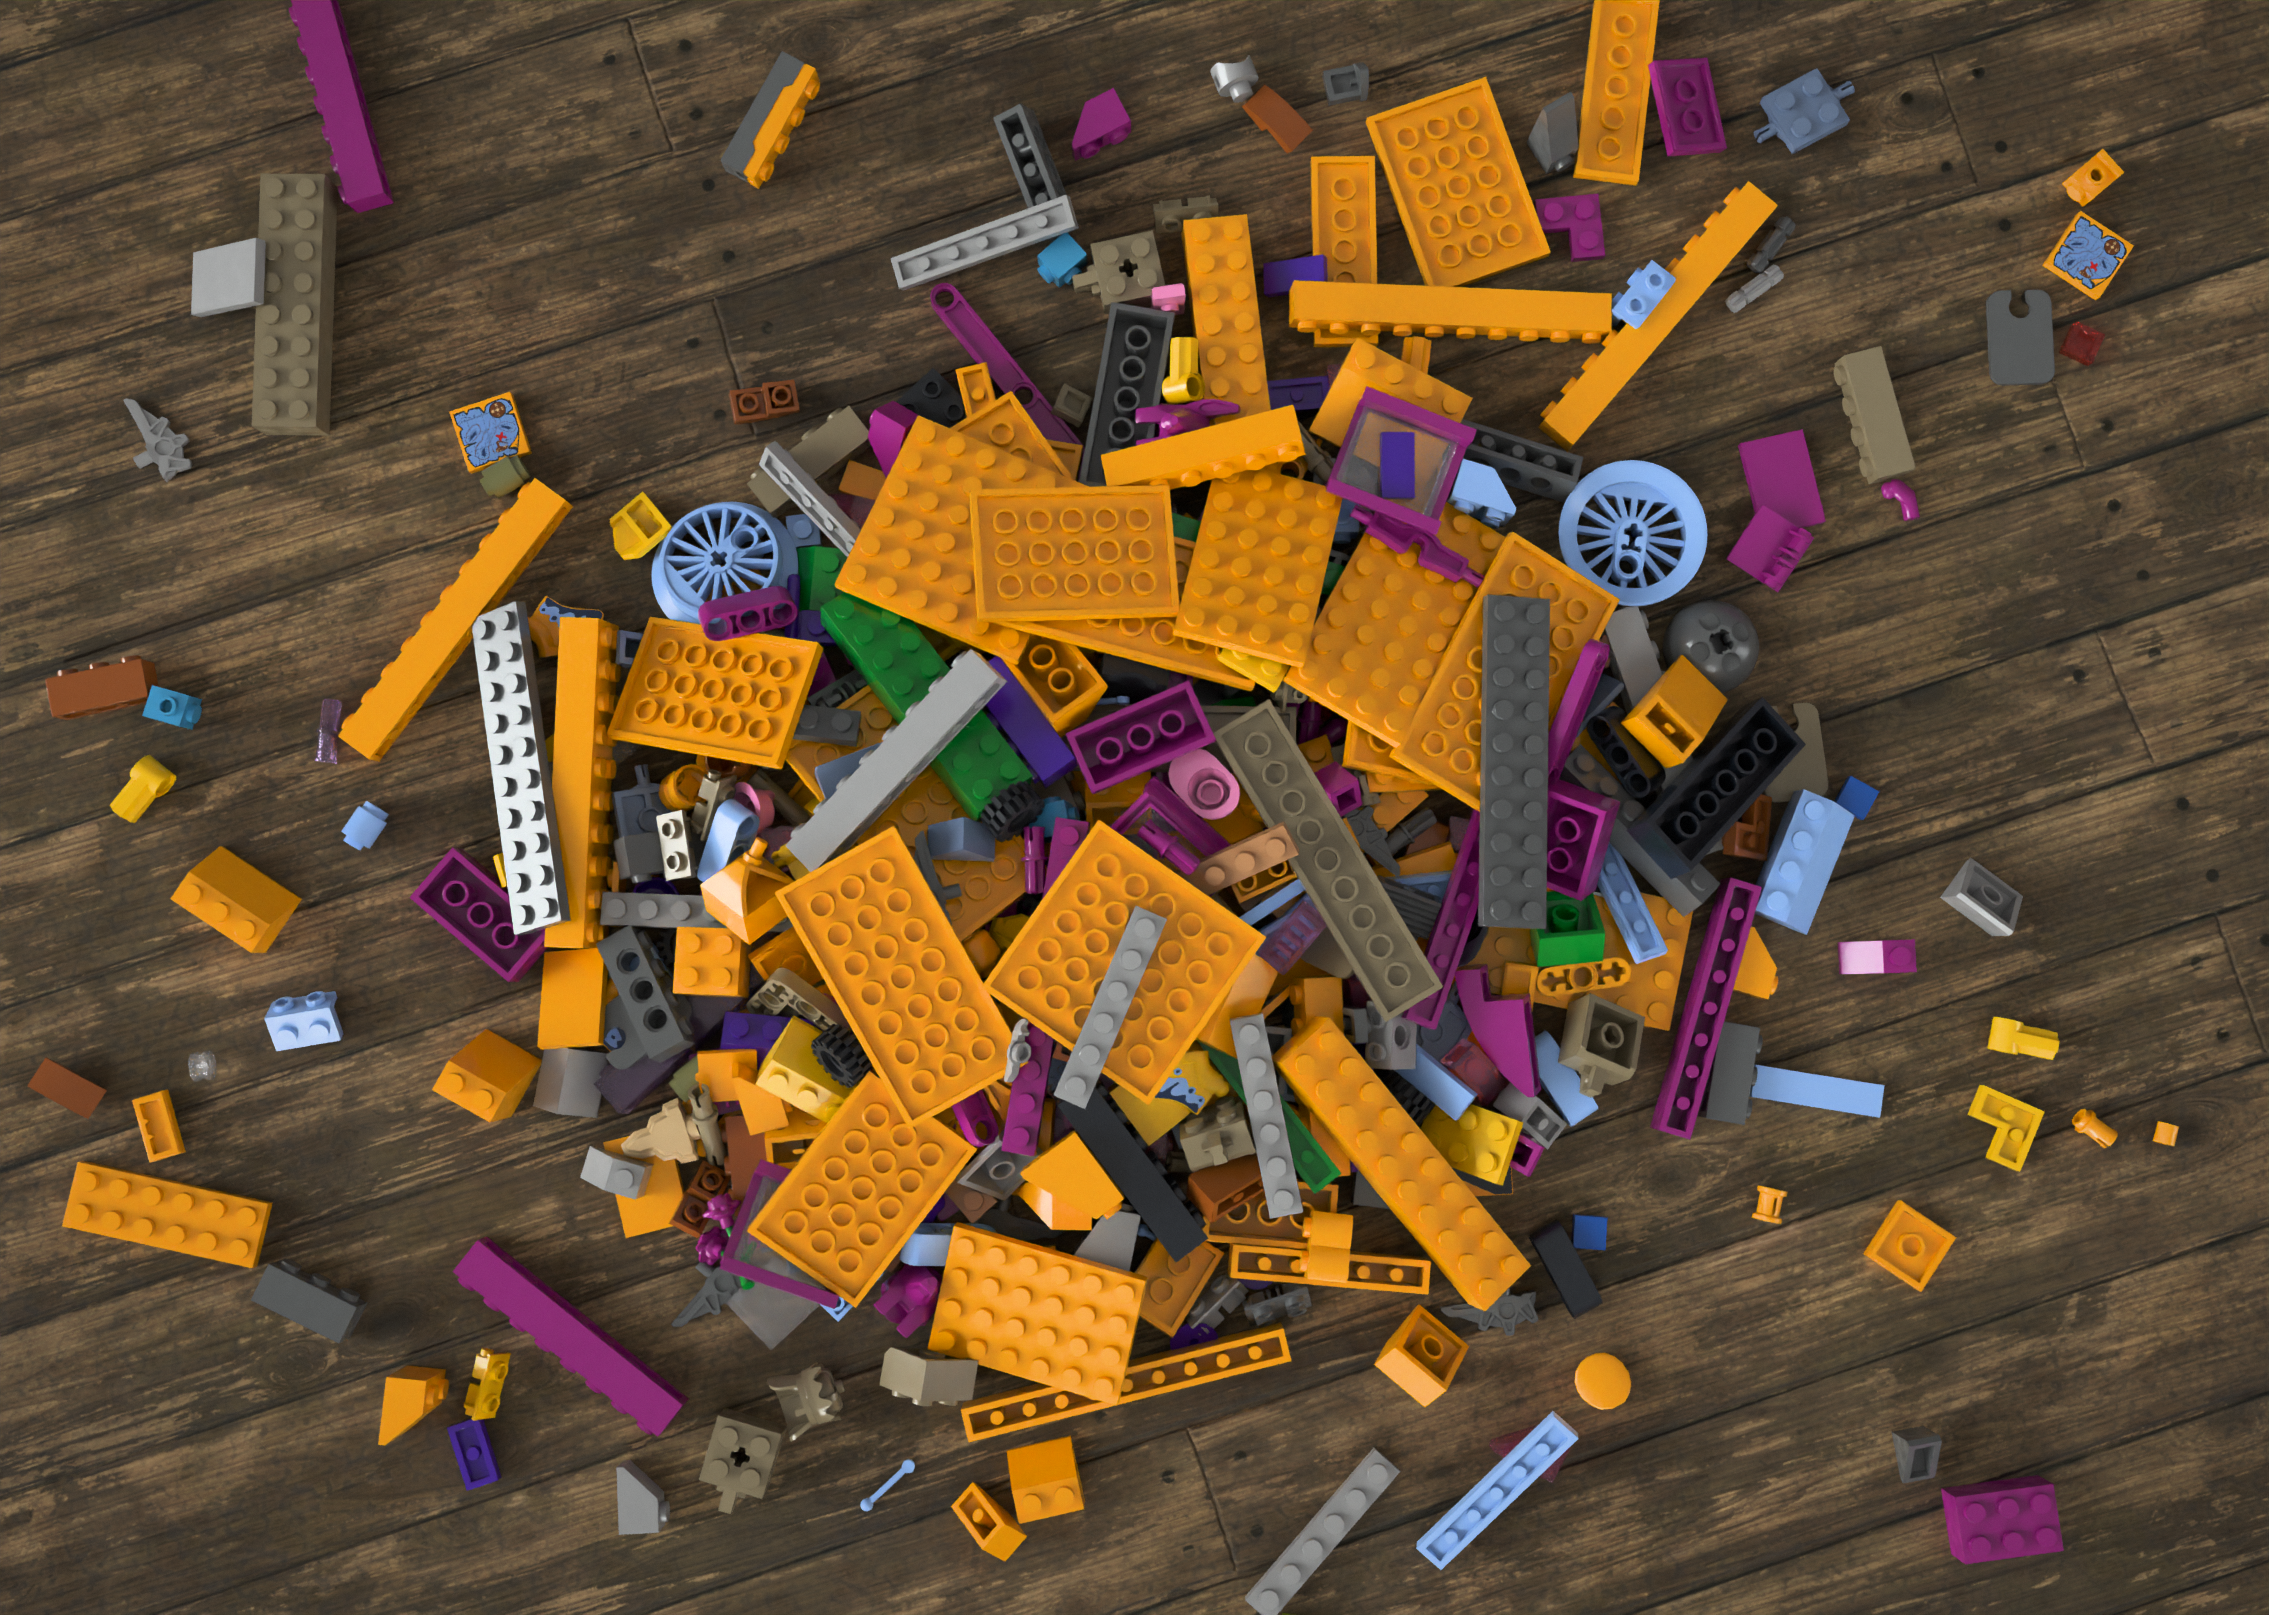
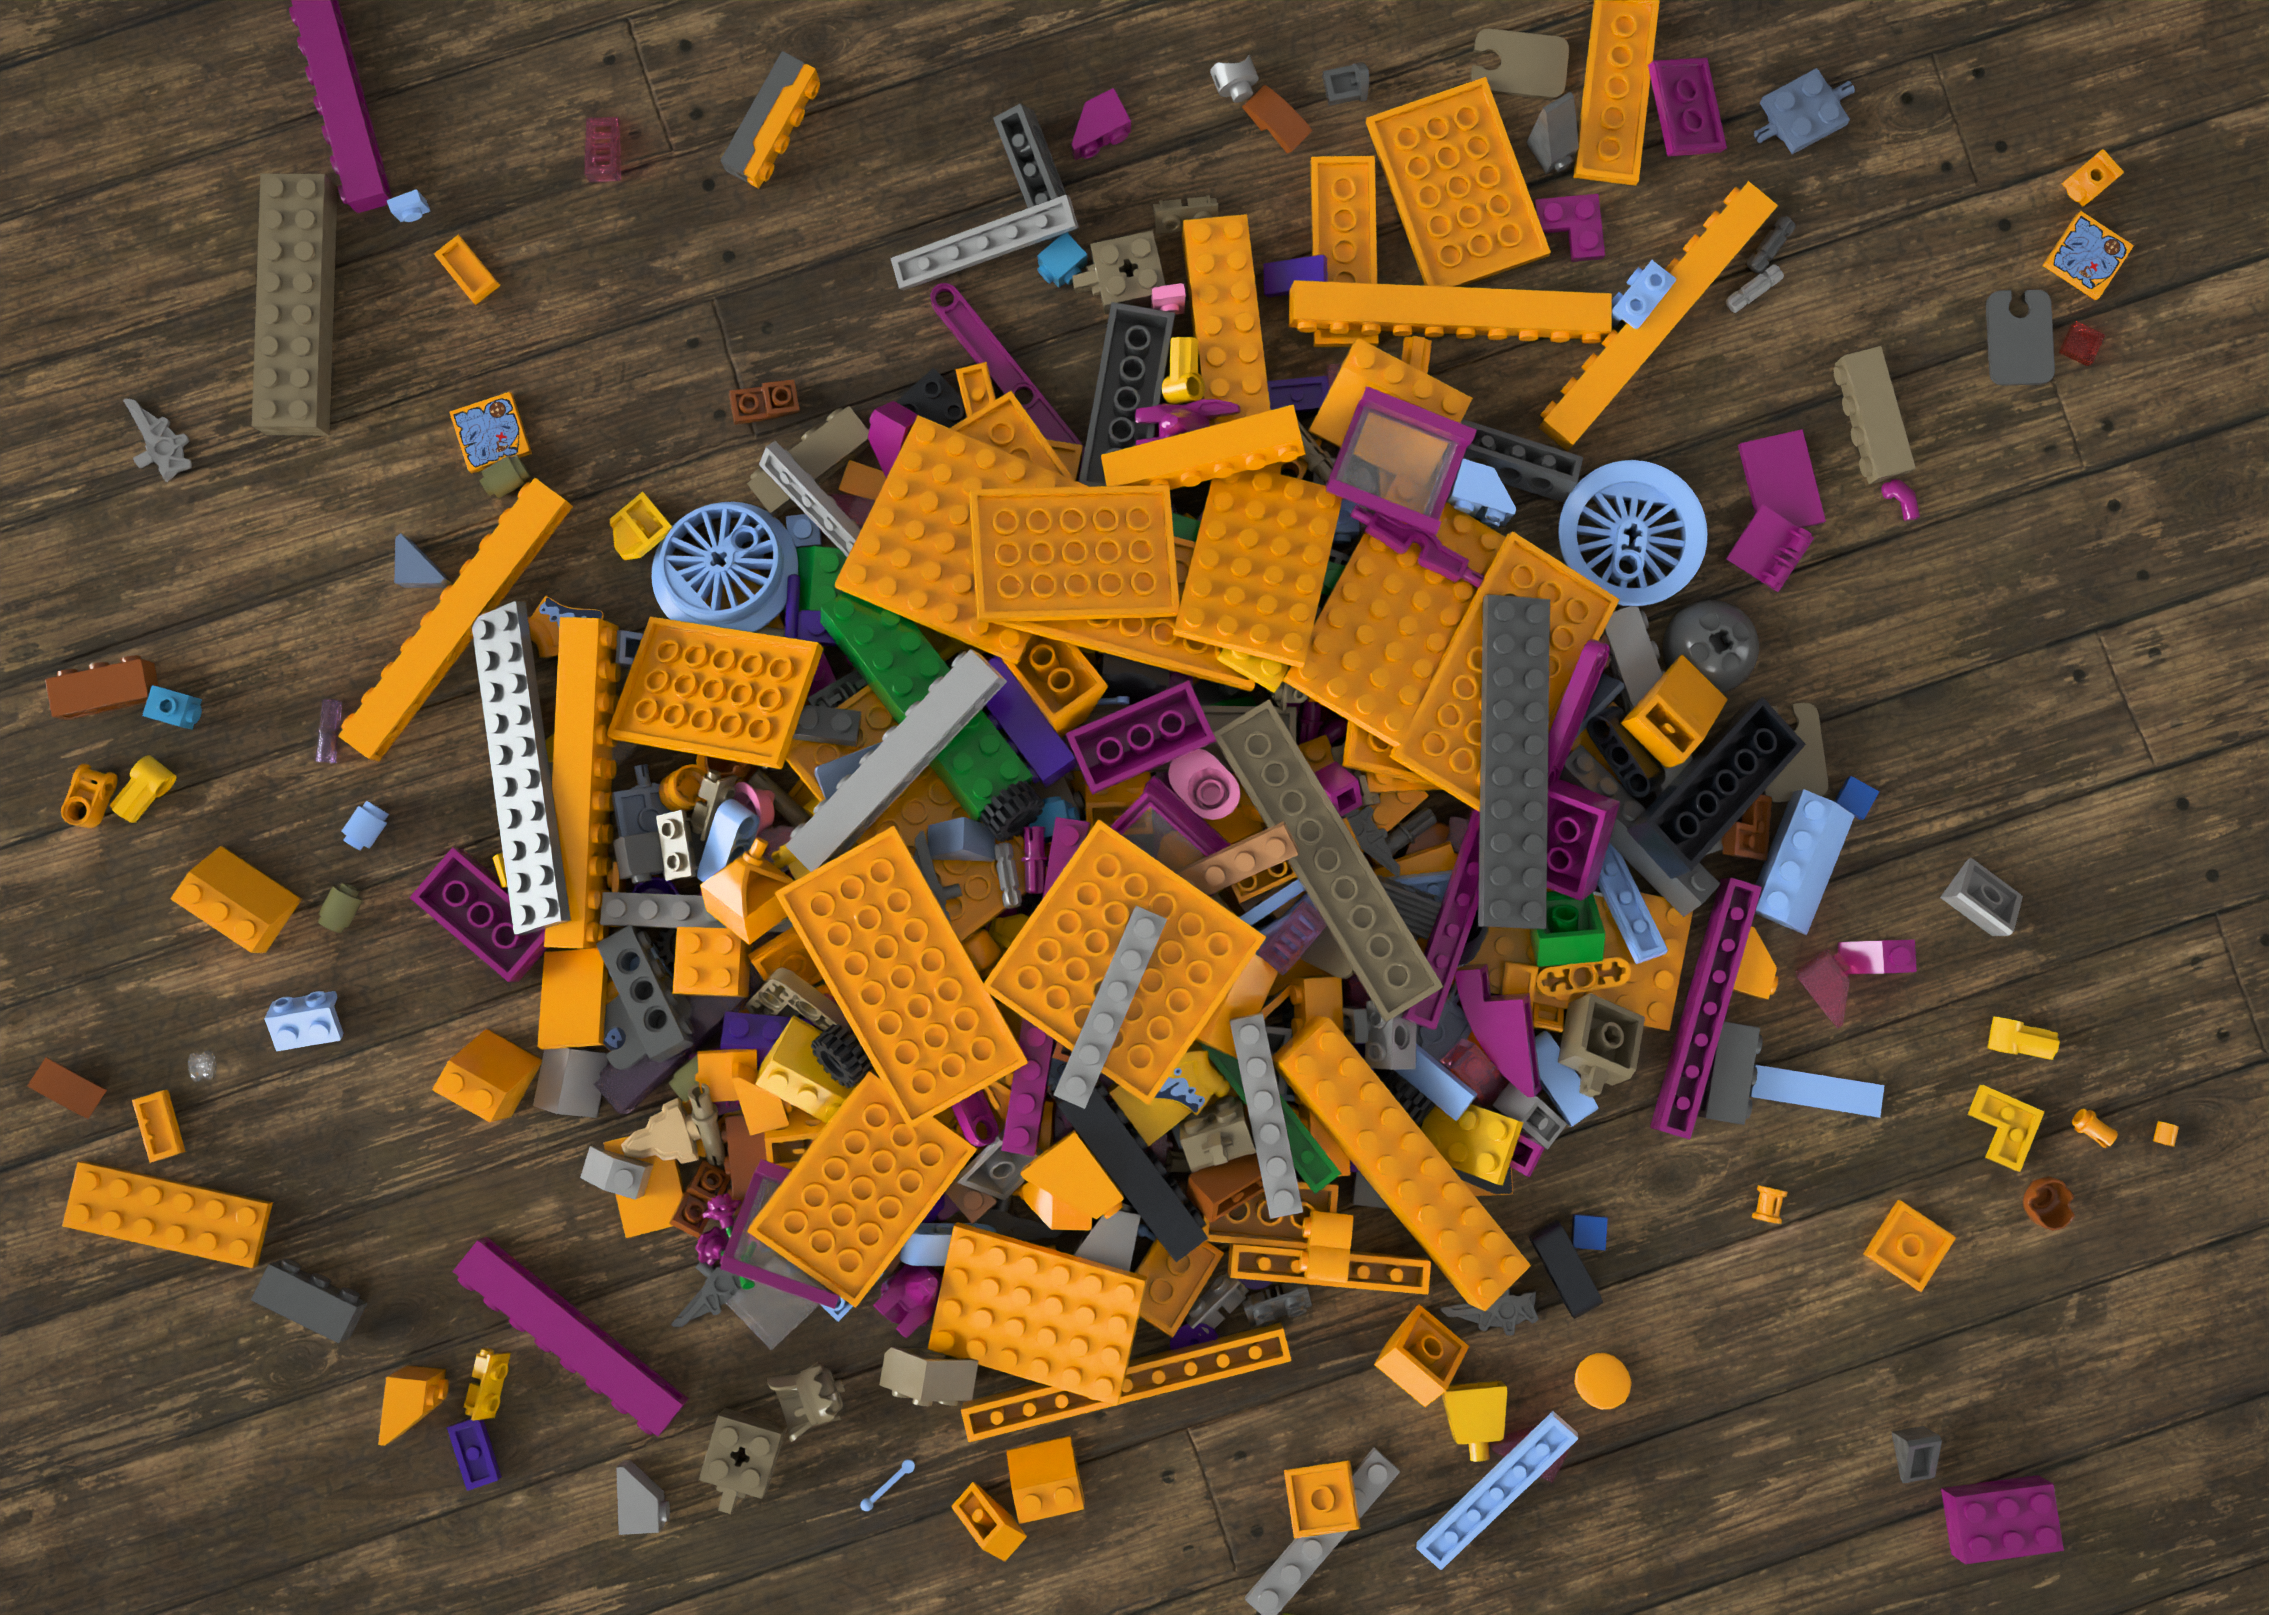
light grey tile [191,238,266,317] -> none
magenta beam [698,586,798,641] -> none
light grey piece [1004,1019,1031,1082] -> none
dark tan tile [1051,383,1093,428] -> none
magenta axle [1137,819,1200,875] -> none
dark purple tile [1380,432,1415,499] -> none
none -> light orange piece [61,763,118,829]
none -> olive brick [318,882,363,933]
none -> light blue plate [387,189,430,222]
none -> sand blue slope [394,533,454,588]
none -> light orange tile [434,234,501,305]
none -> clear pink slope [585,117,621,182]
none -> light grey axle [994,843,1022,908]
none -> light orange tile [1284,1461,1361,1538]
none -> yellow torso [1442,1380,1507,1462]
none -> dark tan piece [1471,29,1569,100]
none -> light orange slope [1532,1002,1564,1034]
none -> clear pink slope [1796,948,1850,1029]
none -> dark orange hair [2023,1176,2075,1231]

